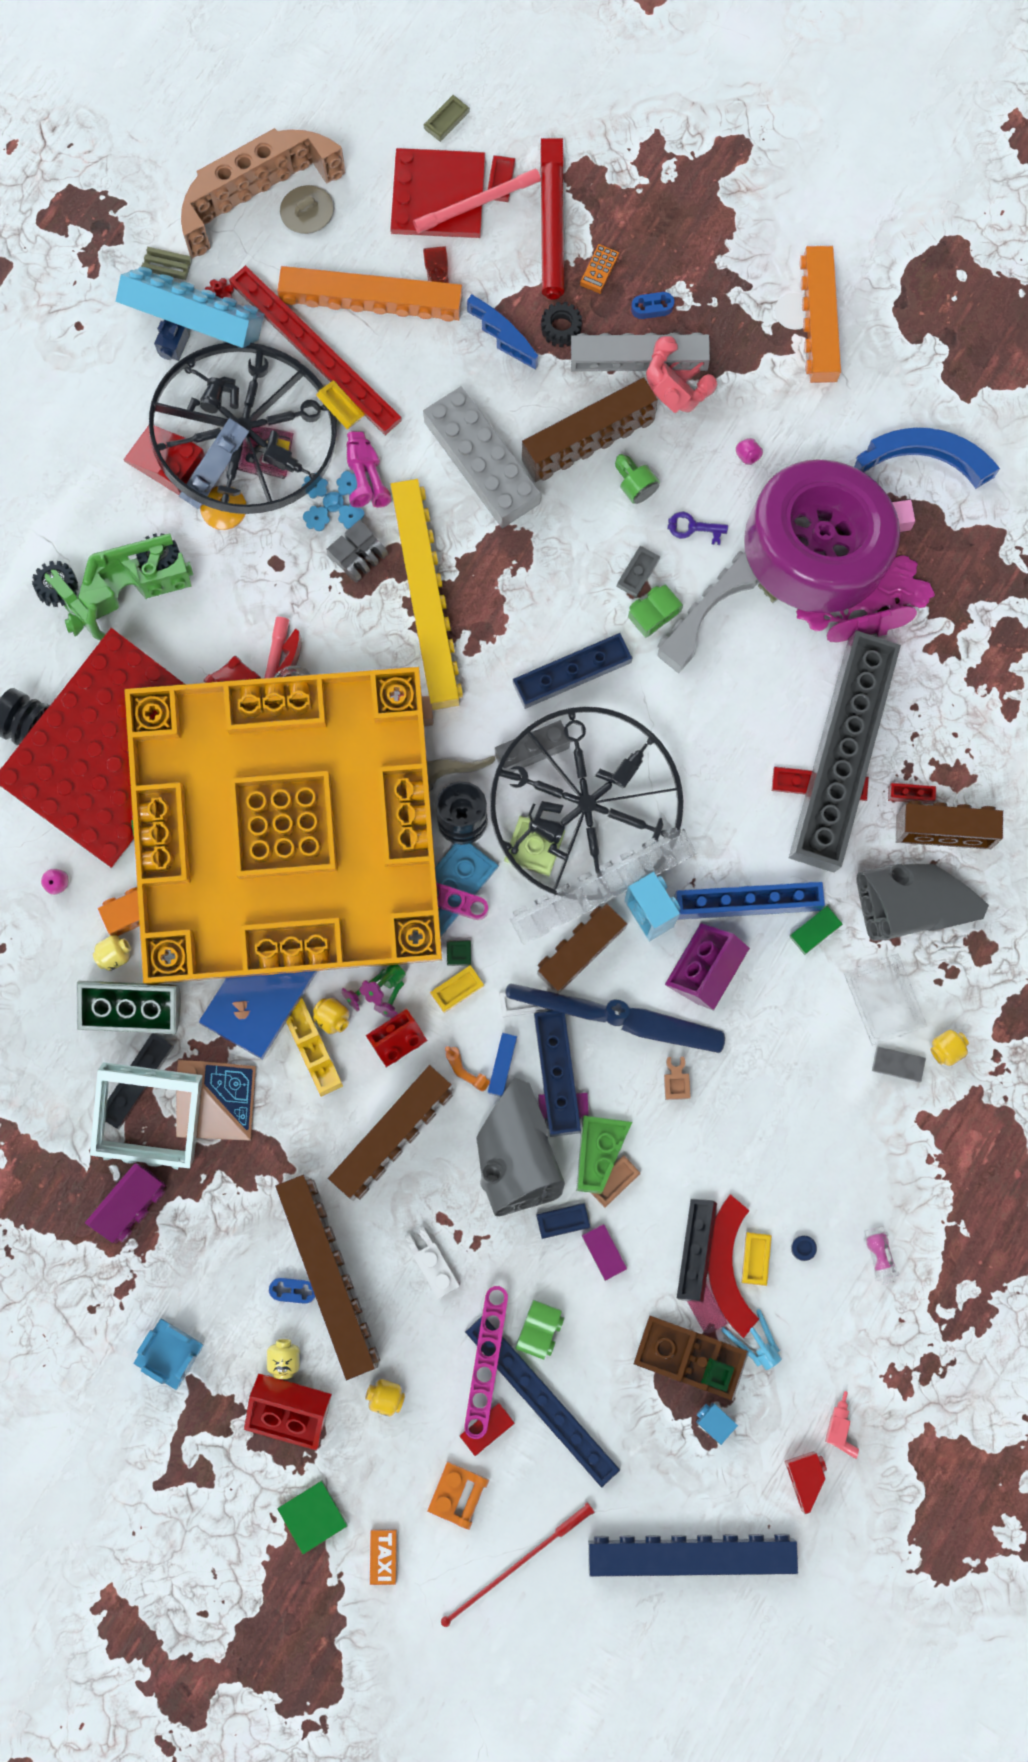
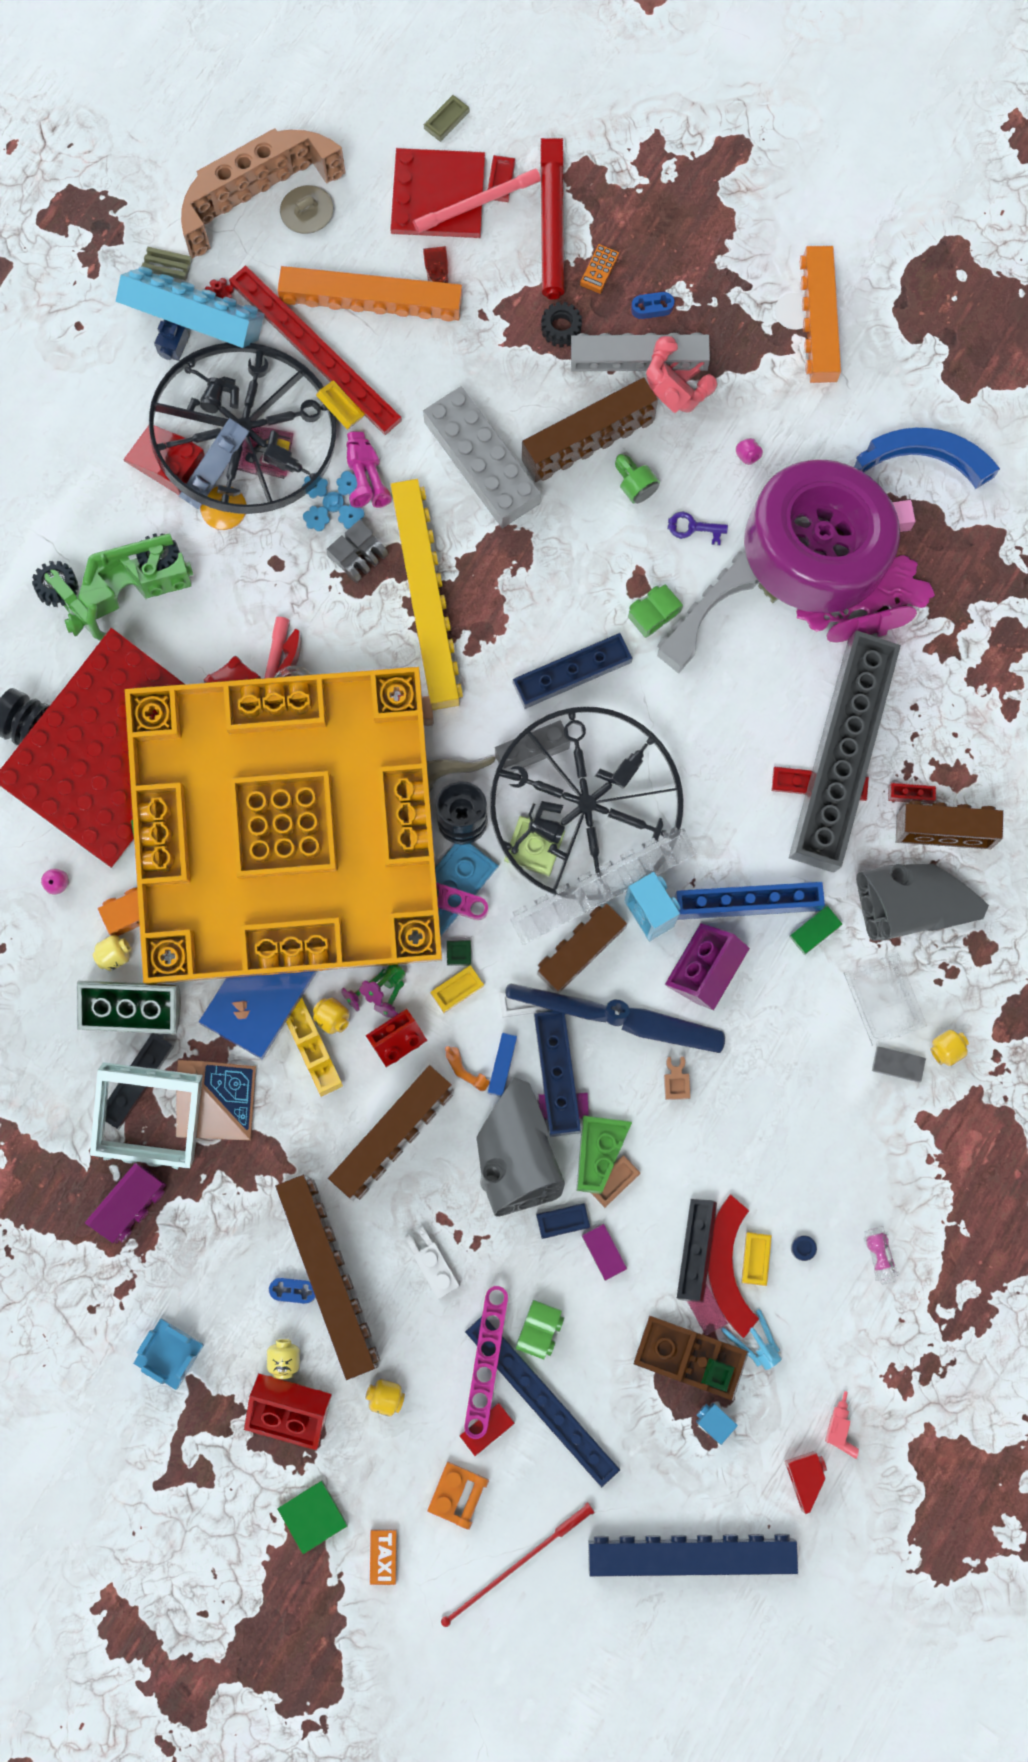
blue slope [467,294,538,370] -> none
dark grey plate [616,546,660,598] -> none

